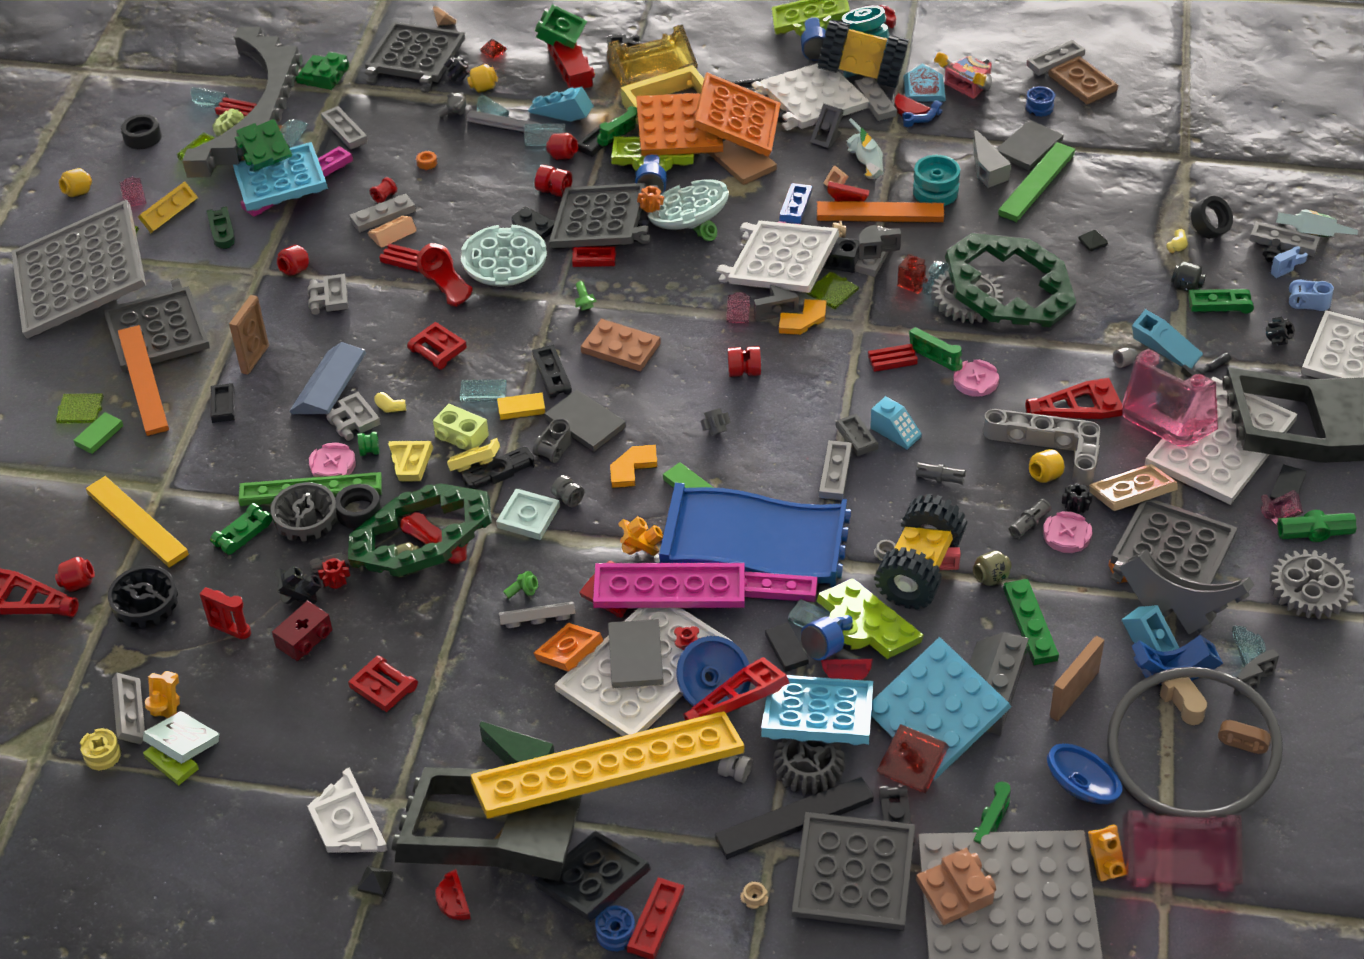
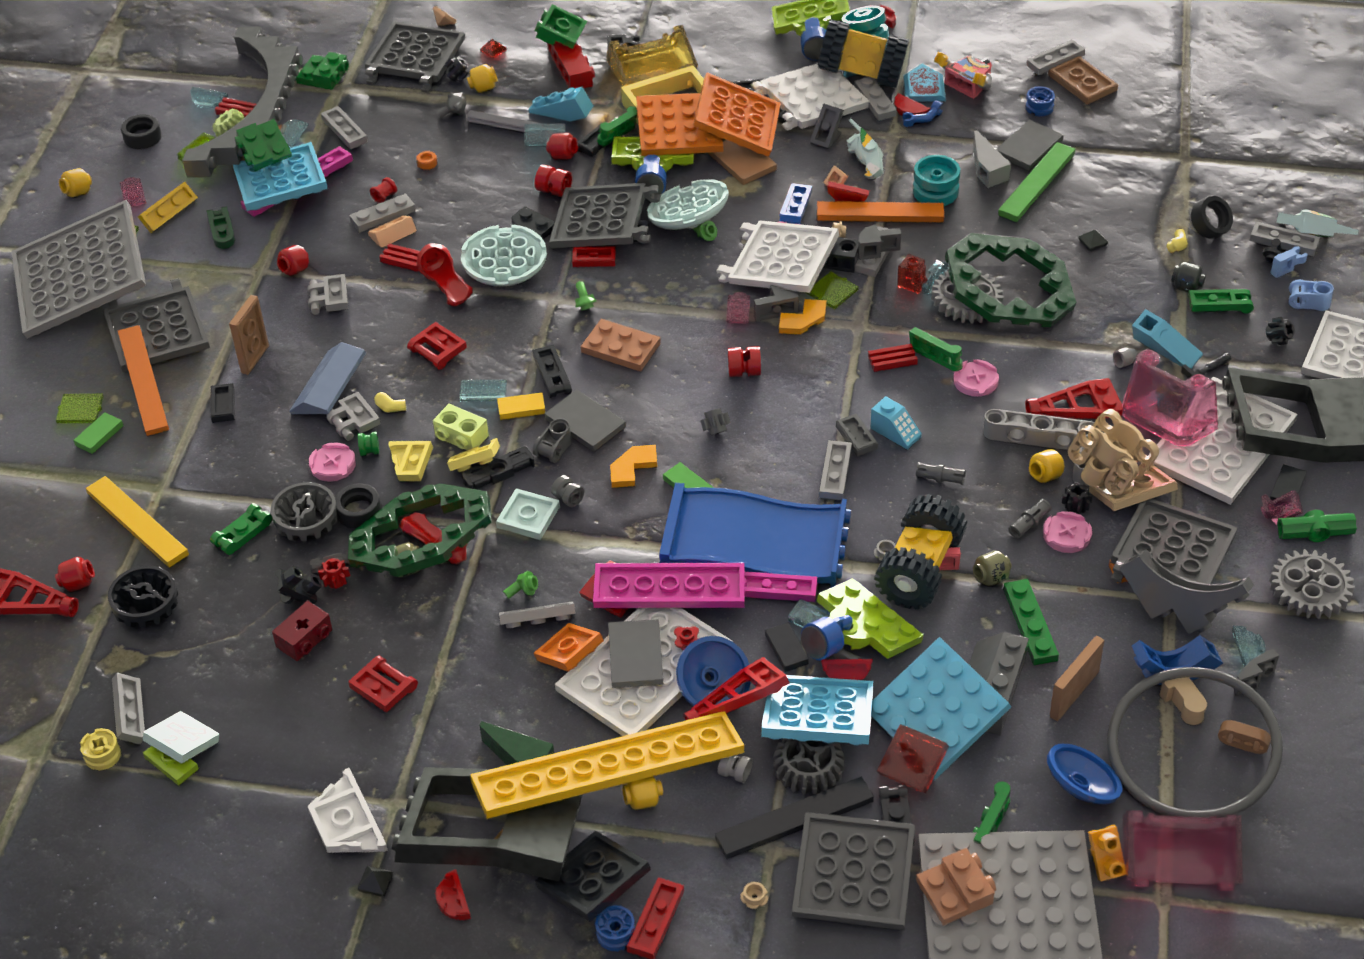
light orange hips [145,671,180,719] -> none
red plate [200,587,251,639] -> none
bright green tile [238,472,382,506] -> none
clear light blue tile [476,94,509,117] -> none
light orange hips [618,516,663,556] -> none
orange gear [637,186,664,213] -> none
medium azure slope [1122,605,1180,652] -> none
none -> yellow head [622,776,663,810]
none -> tan piece [1068,409,1159,495]

